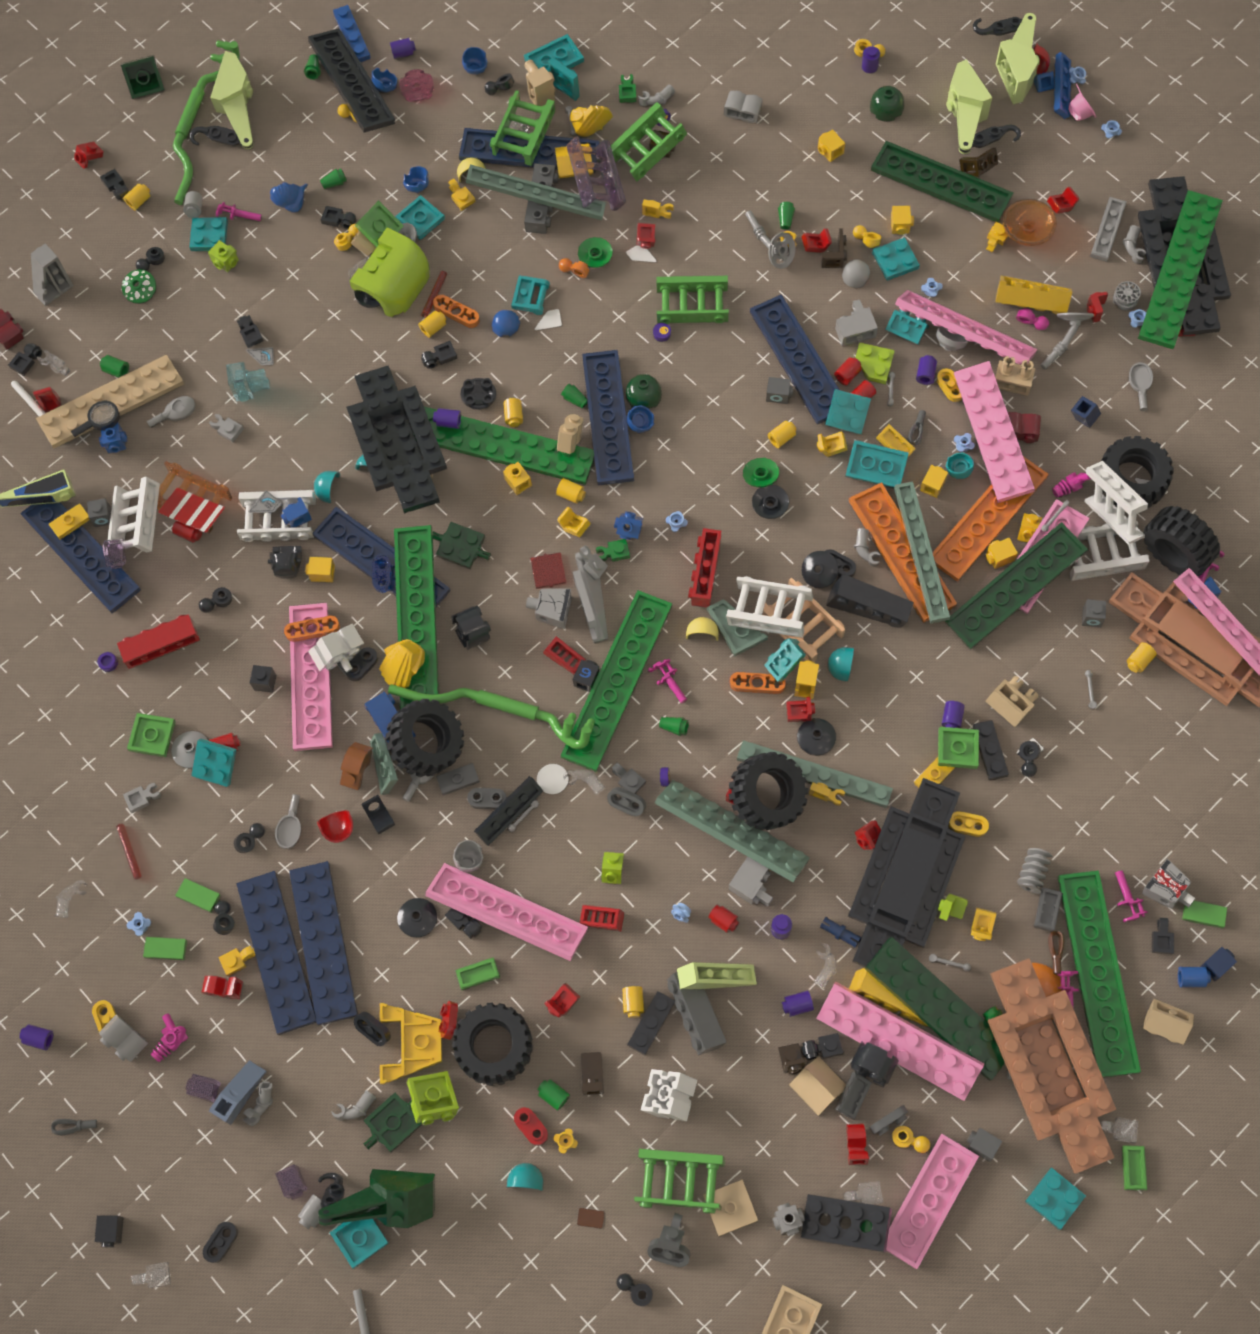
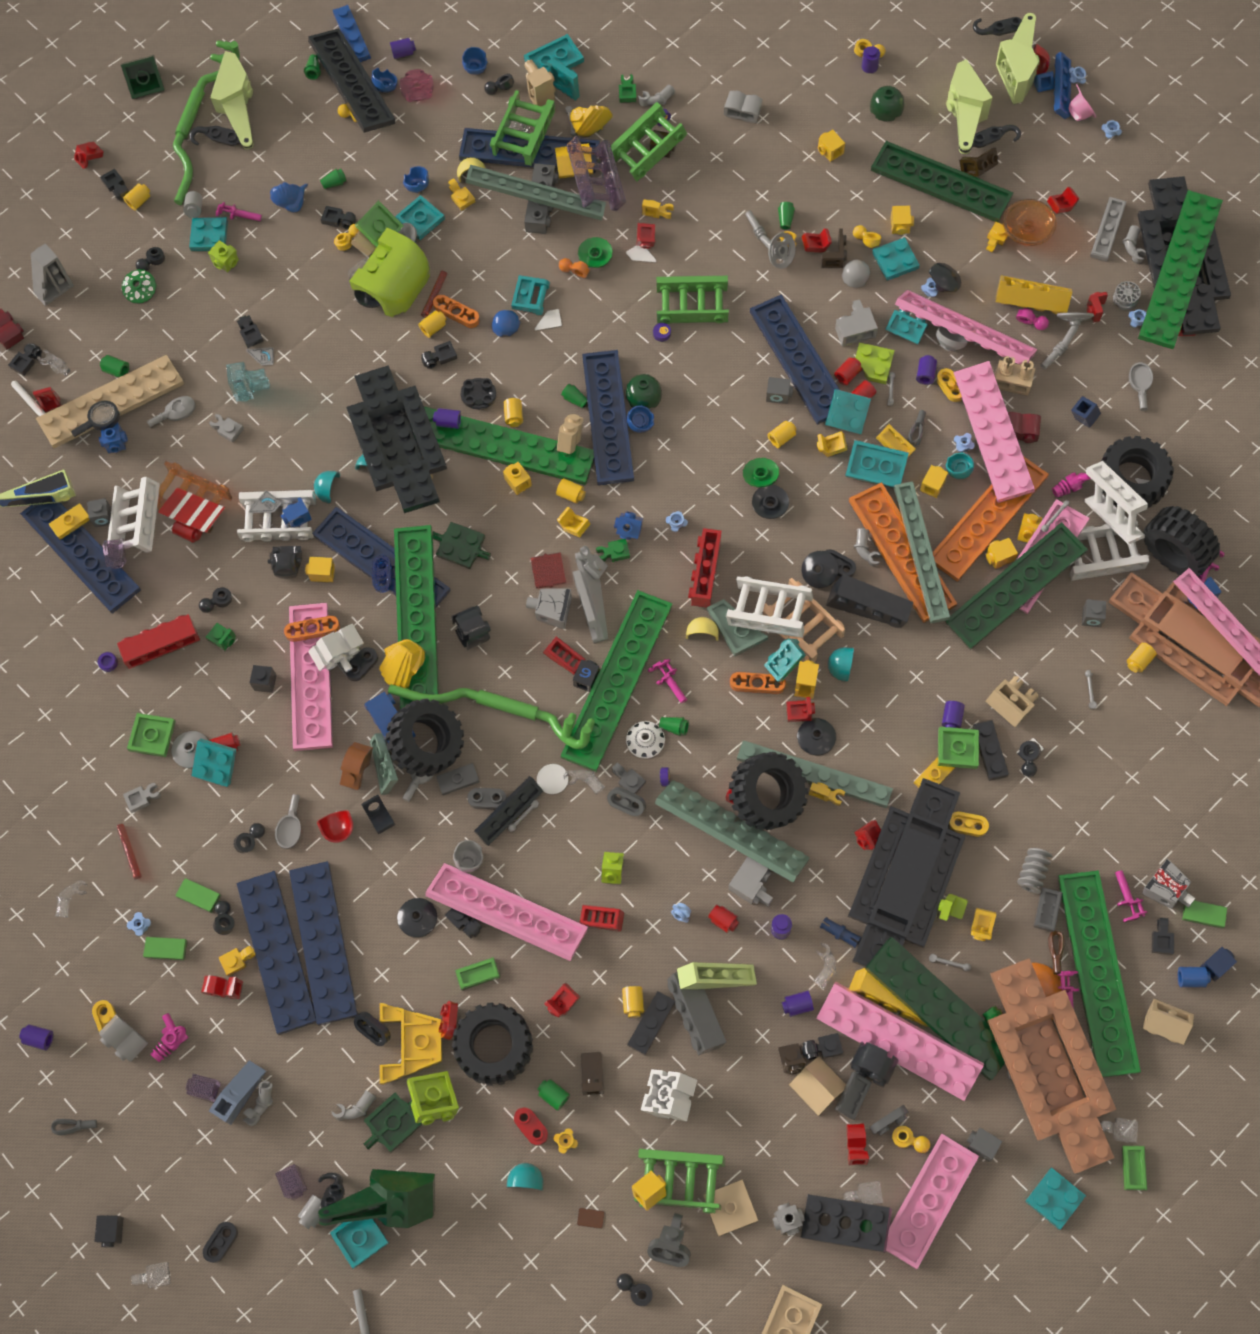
none -> green bracket [206,623,236,651]
none -> white dish [626,721,665,759]
none -> yellow brick [631,1171,667,1211]
none -> black dish [929,262,962,292]

